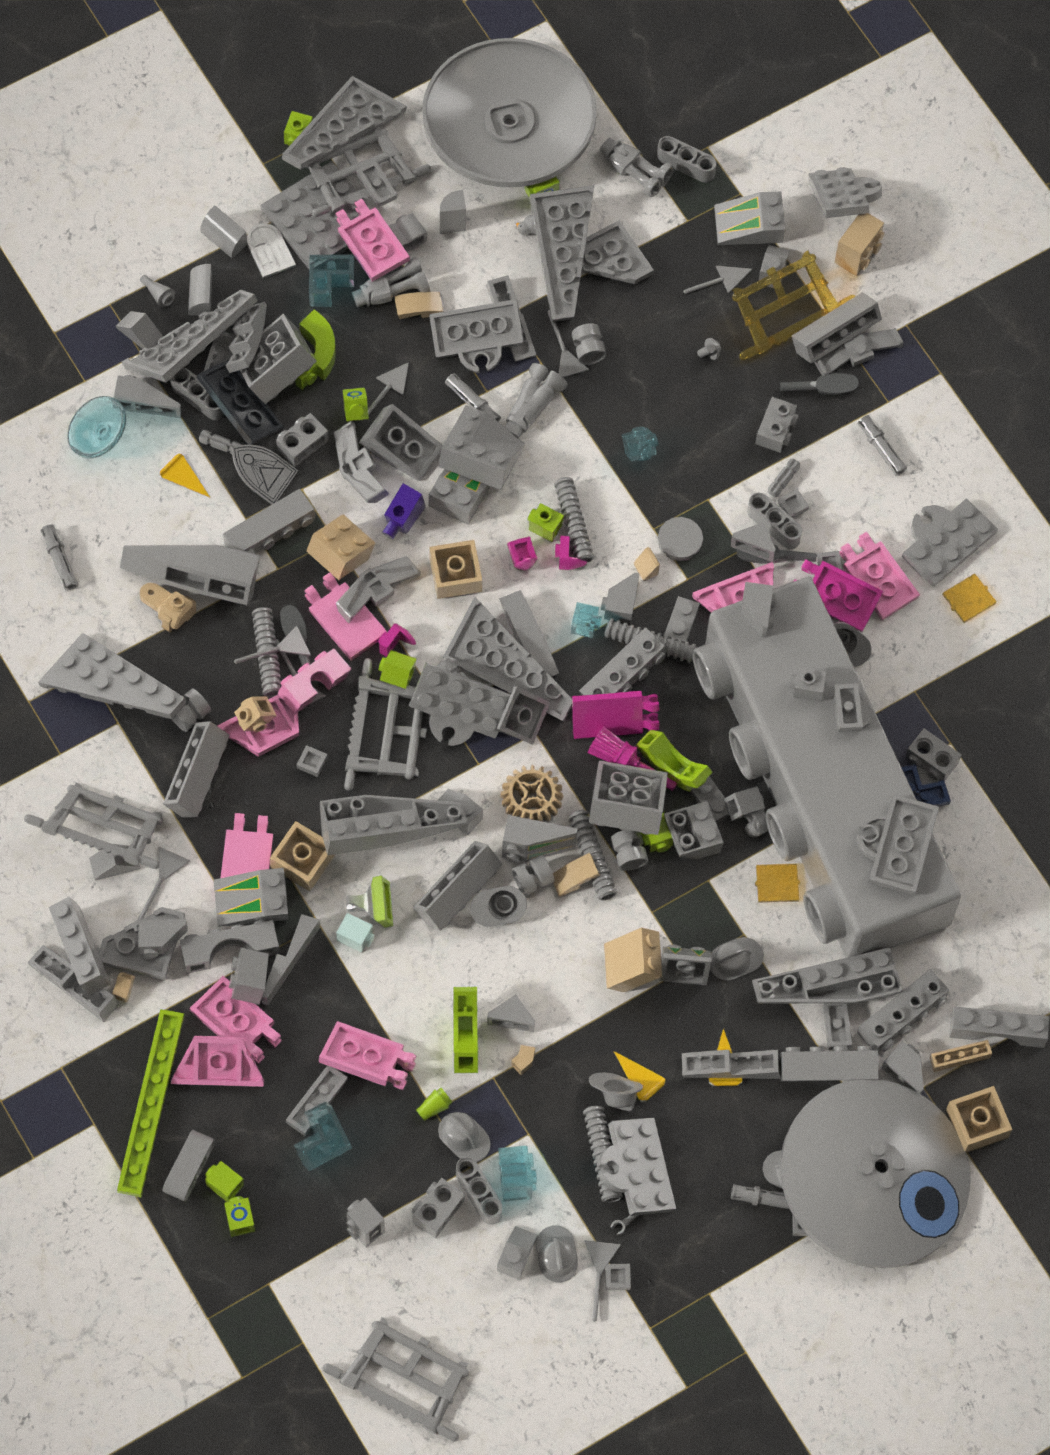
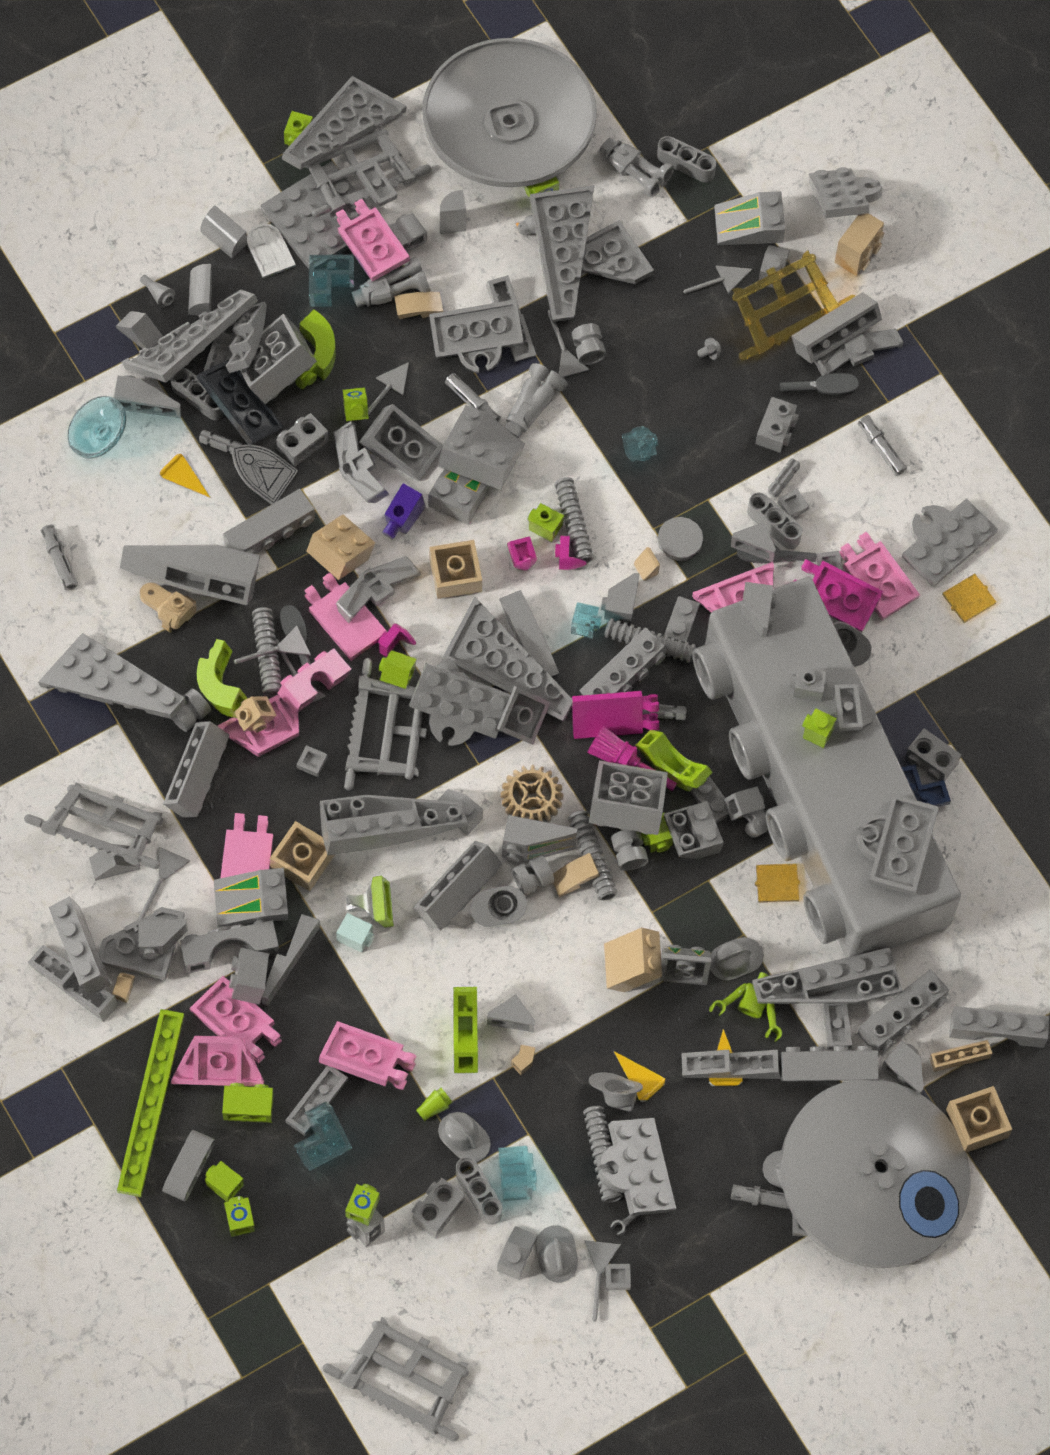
none -> lime arch [197,639,248,718]
none -> lime brick [222,1083,273,1123]
none -> lime brick [345,1184,380,1226]
none -> light grey axle [642,704,687,720]
none -> lime piece [709,972,782,1042]
none -> lime brick [802,708,837,748]

